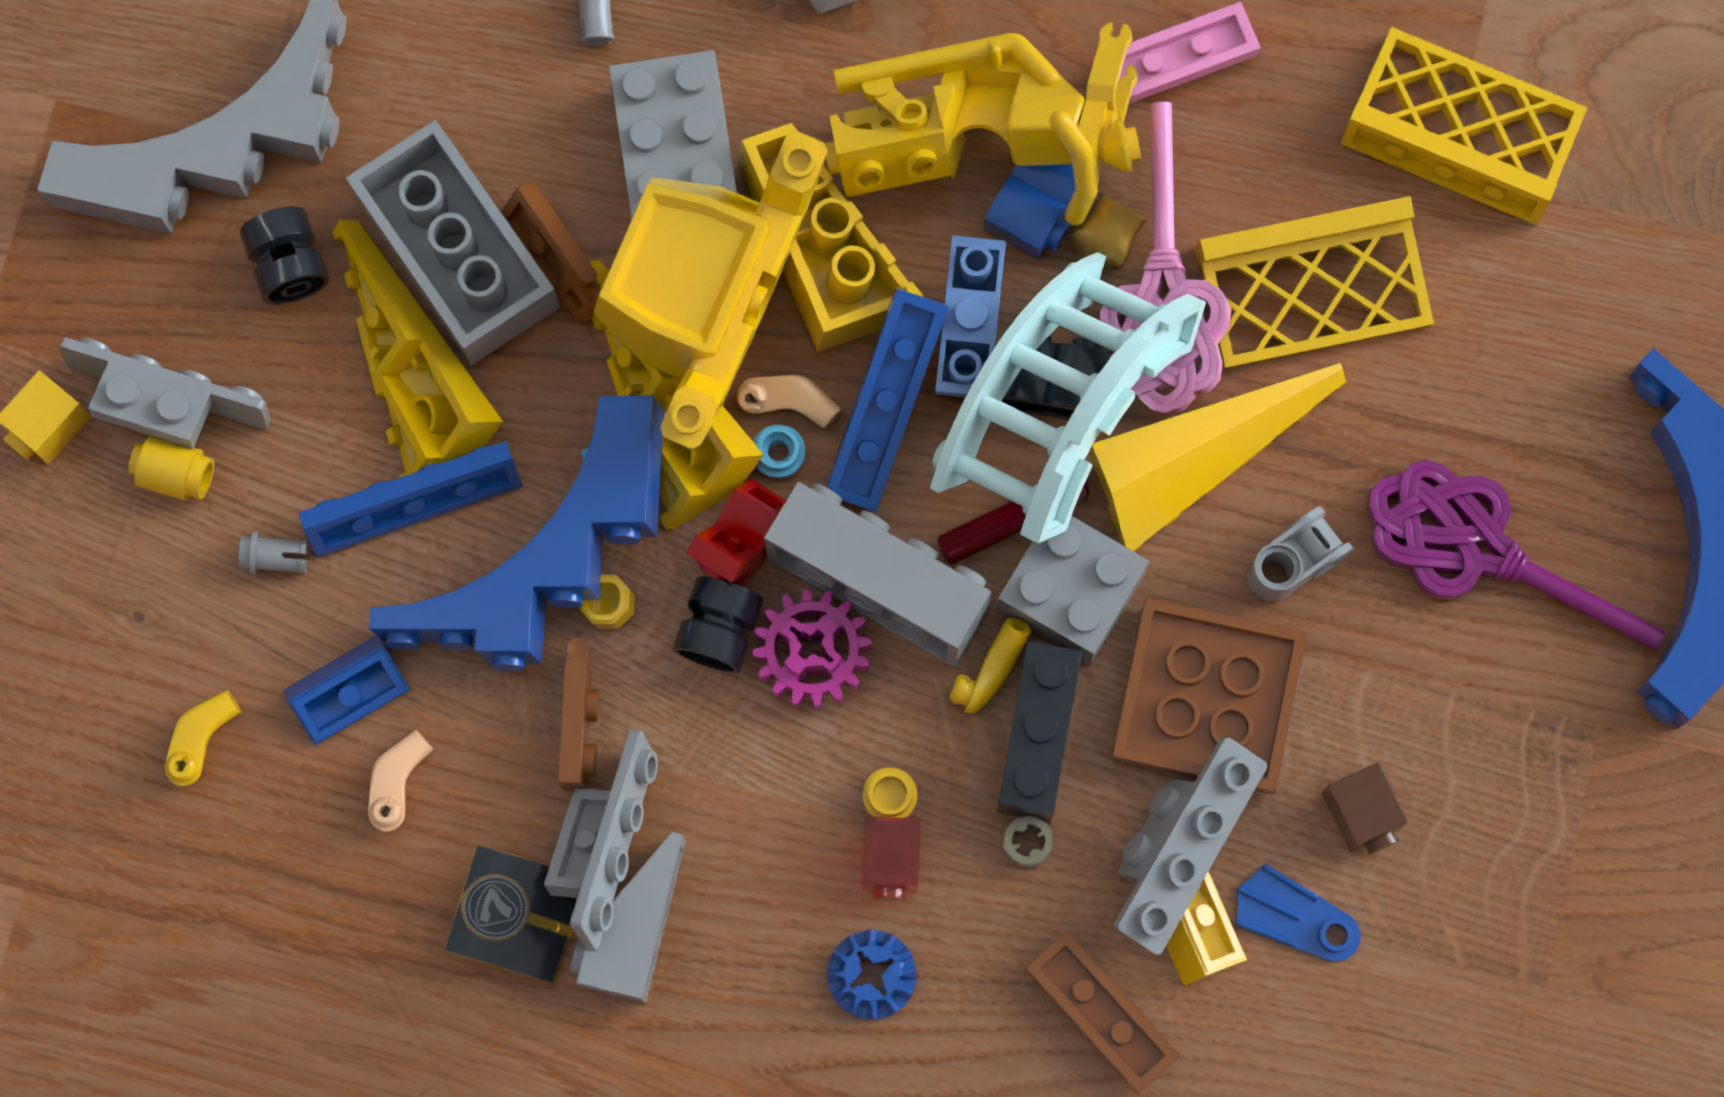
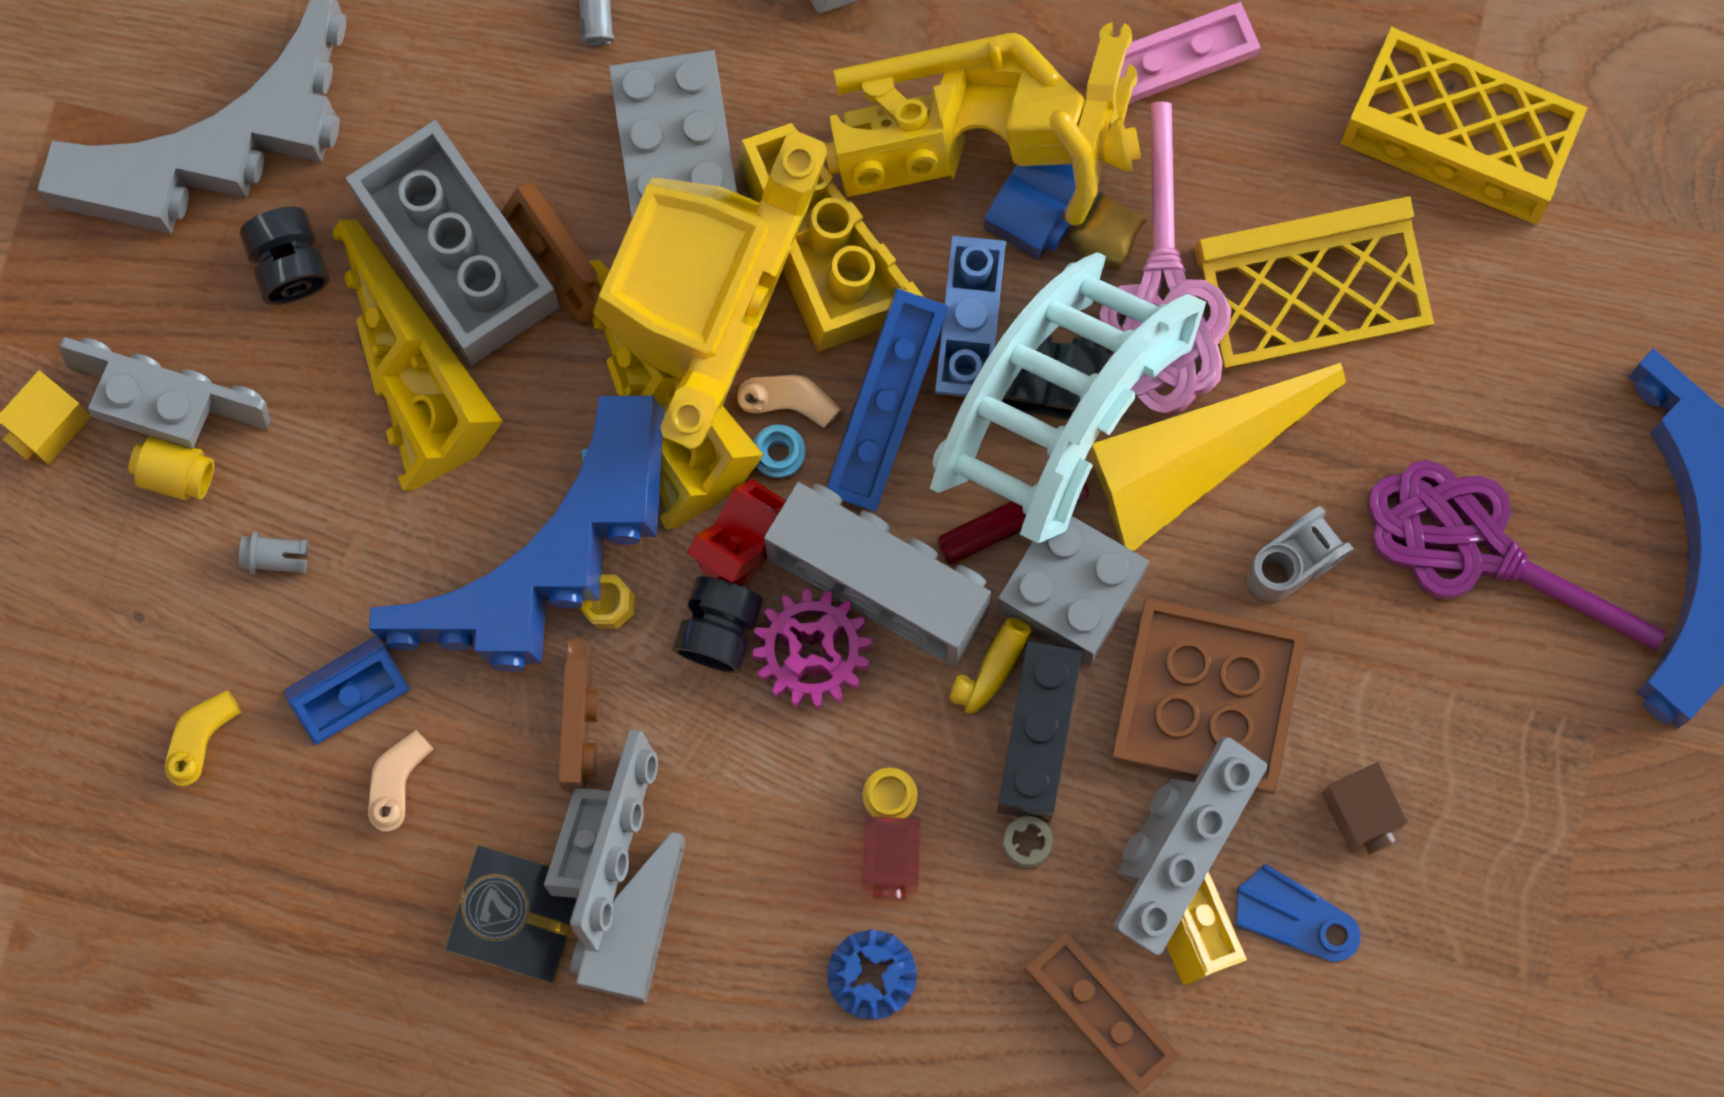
blue plate [299,441,523,557] -> none

